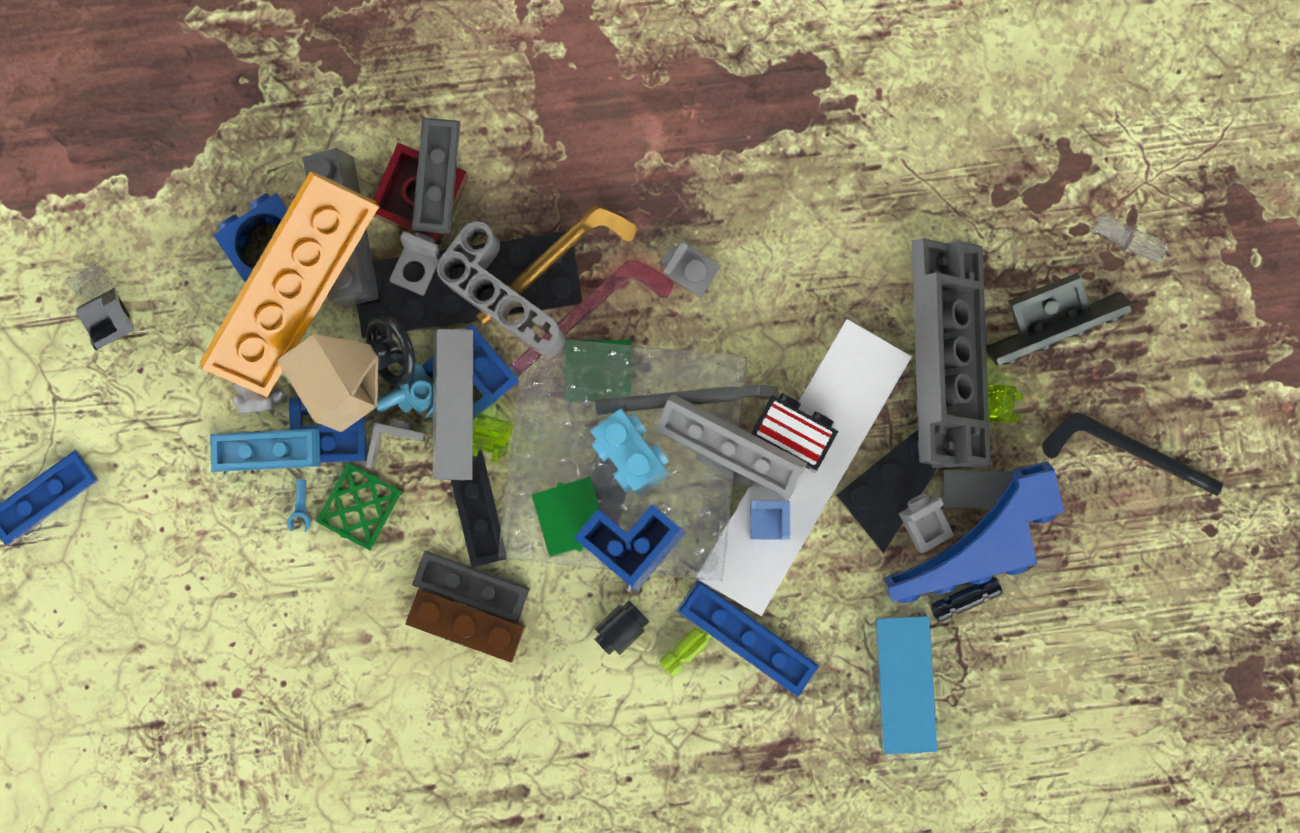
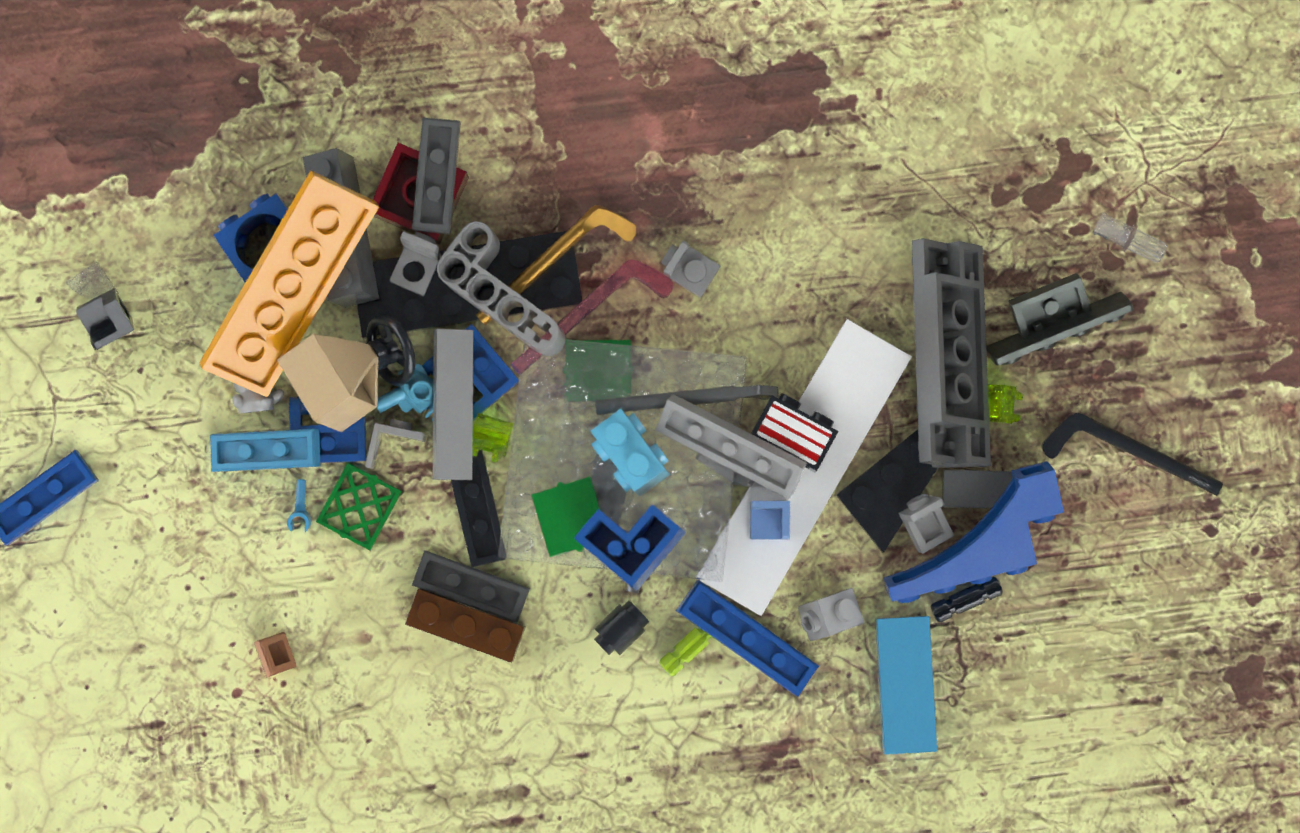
none -> nougat slope [254,632,297,678]
none -> light grey bracket [798,588,864,641]

